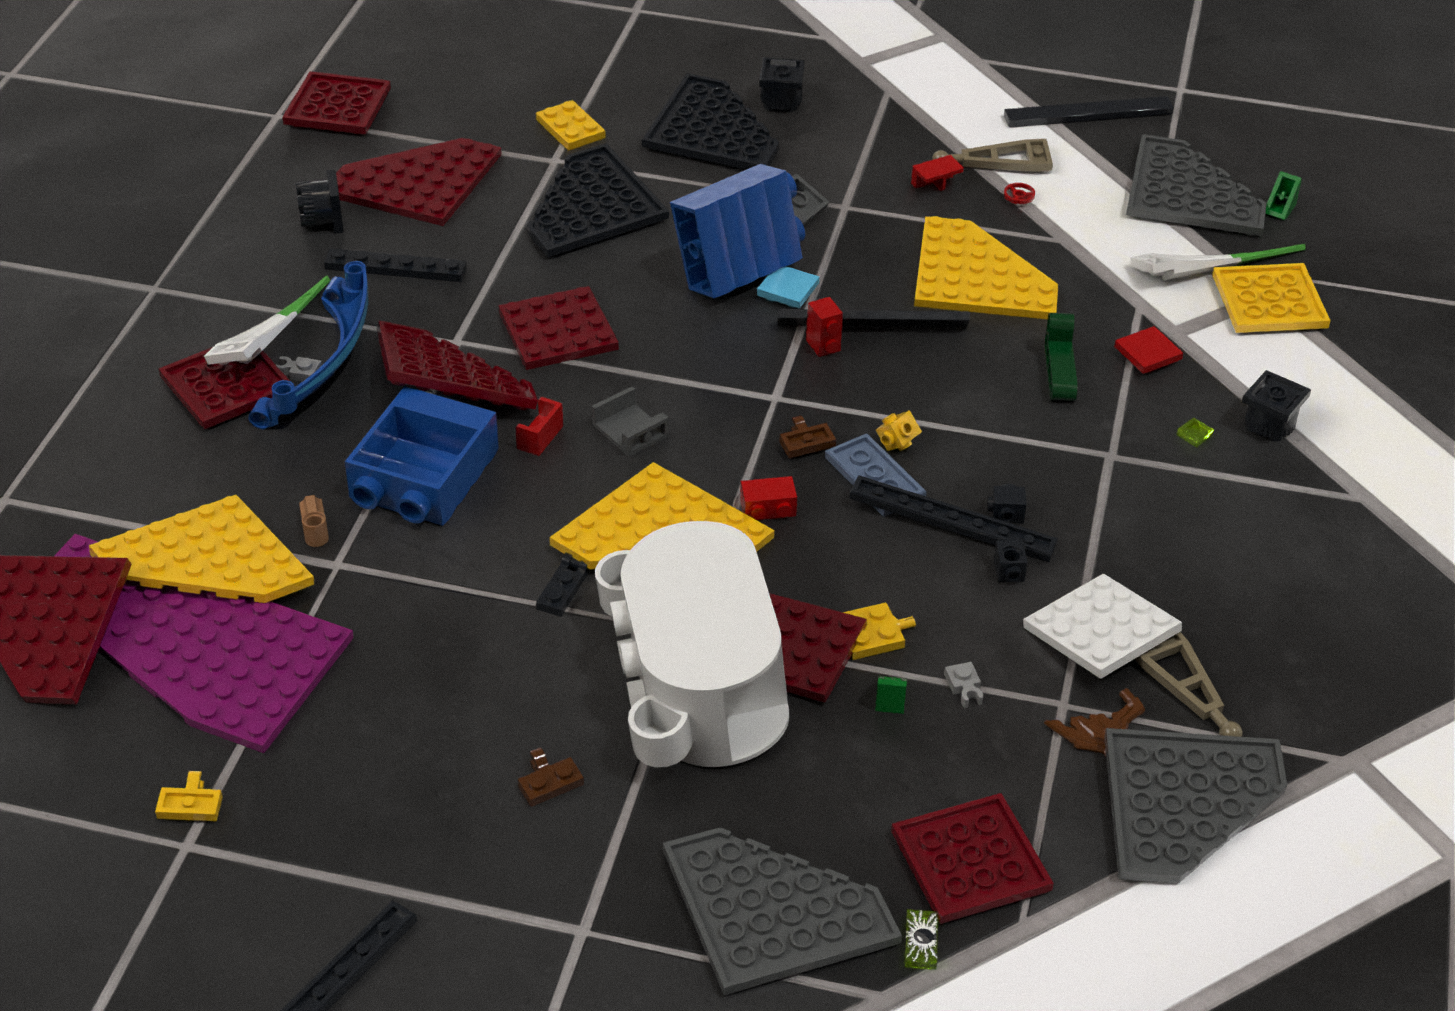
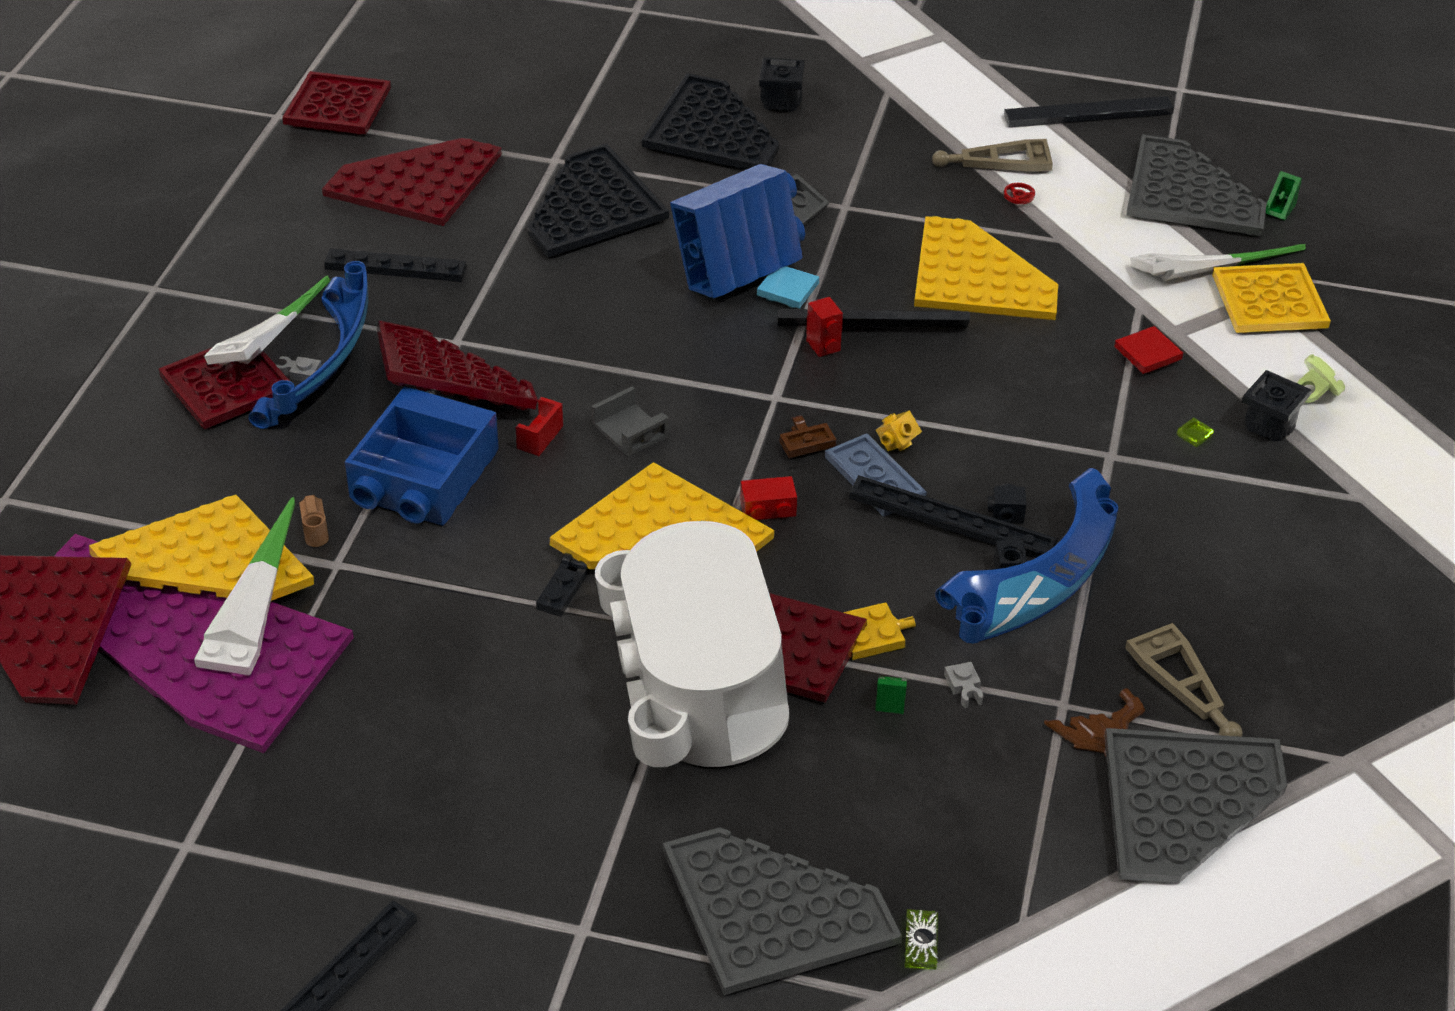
yellow plate [155,771,223,821] -> none
black piece [296,169,344,234] -> none
dark red plate [498,286,619,370] -> none
reddish brown plate [518,747,584,807] -> none
yellow plate [536,100,606,151] -> none
dark red plate [891,793,1054,924] -> none
red panel [911,155,963,191] -> none
white plate [1023,574,1182,679] -> none
dark green beam [1045,313,1078,401] -> none
none -> white plate [194,497,295,675]
none -> blue panel [935,468,1118,644]
none -> yellowish green tile [1297,354,1345,403]

